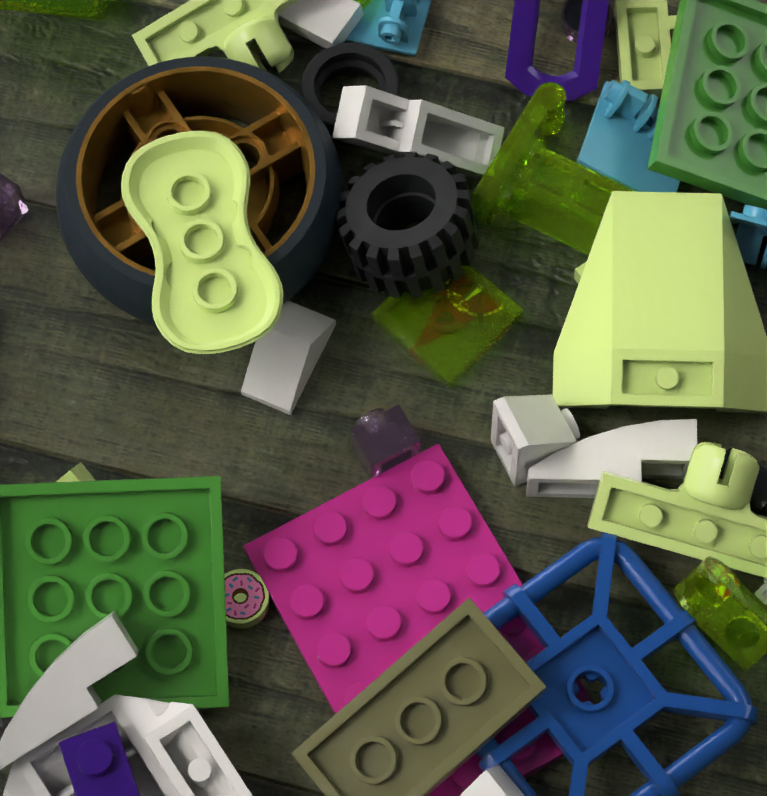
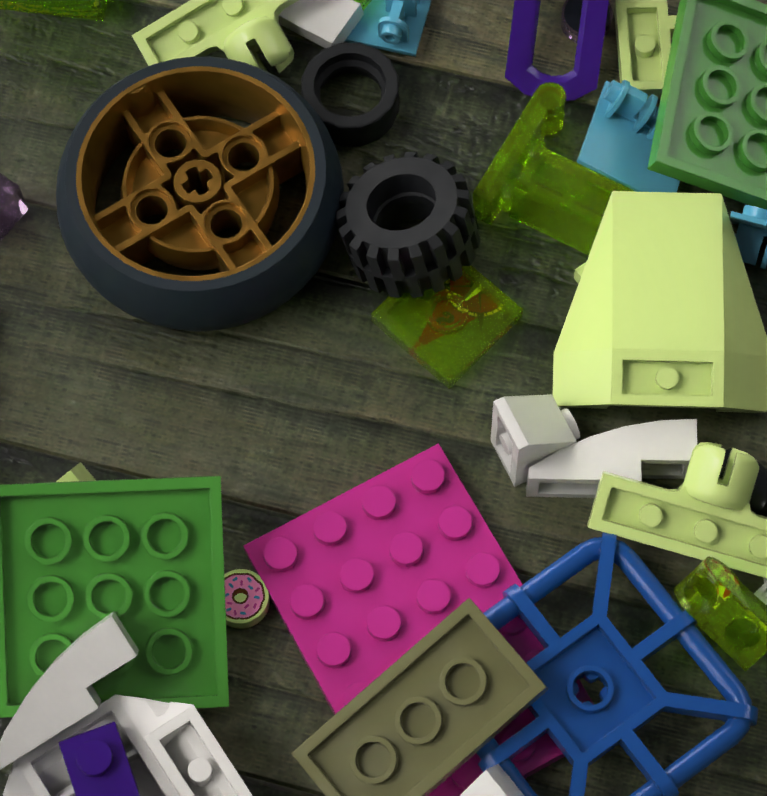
yellowish green plate [121,131,283,354] -> none
white slope [241,301,336,415] -> none
white slope [332,85,505,178] -> none
clear purple plate [350,404,421,479] -> none

